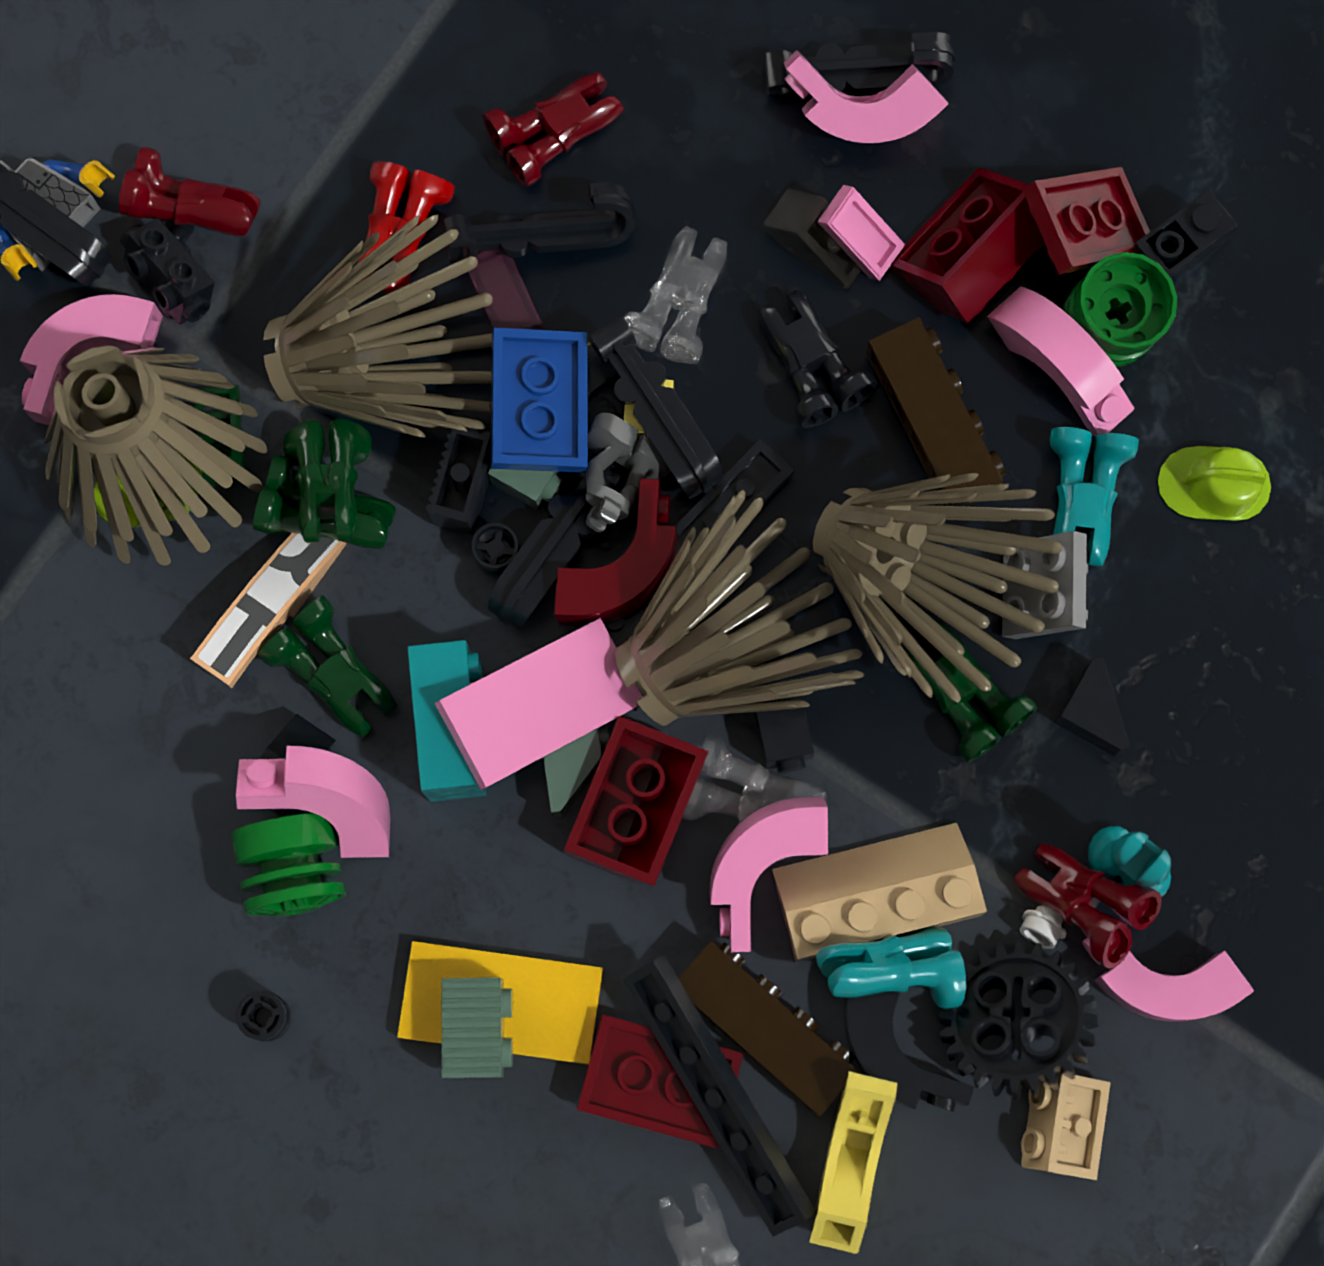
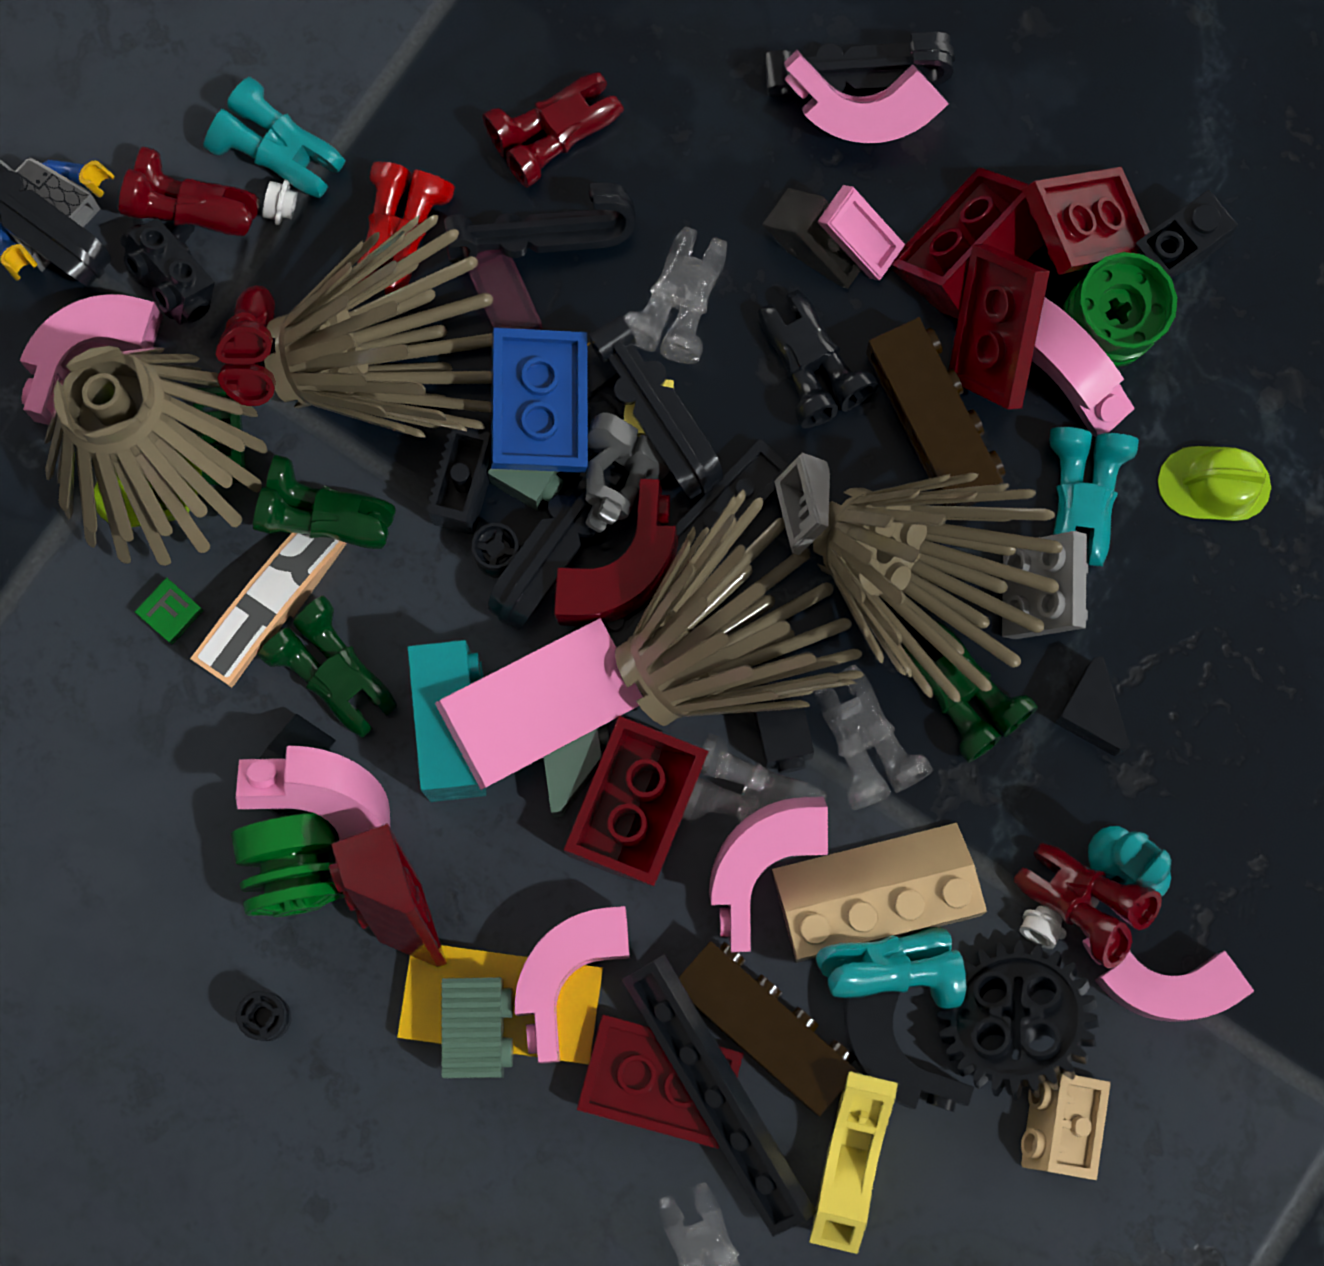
dark green piece [283,419,372,543] -> none
none -> green tile [135,578,204,645]
none -> teal piece [203,77,346,198]
none -> dark red piece [216,285,276,406]
none -> white plate [263,180,297,225]
none -> dark red slope [329,823,447,967]
none -> bright pink arch [515,906,630,1064]
none -> light grey slope [774,453,830,555]
none -> clear piece [813,664,934,810]
none -> dark red plate [949,244,1050,409]

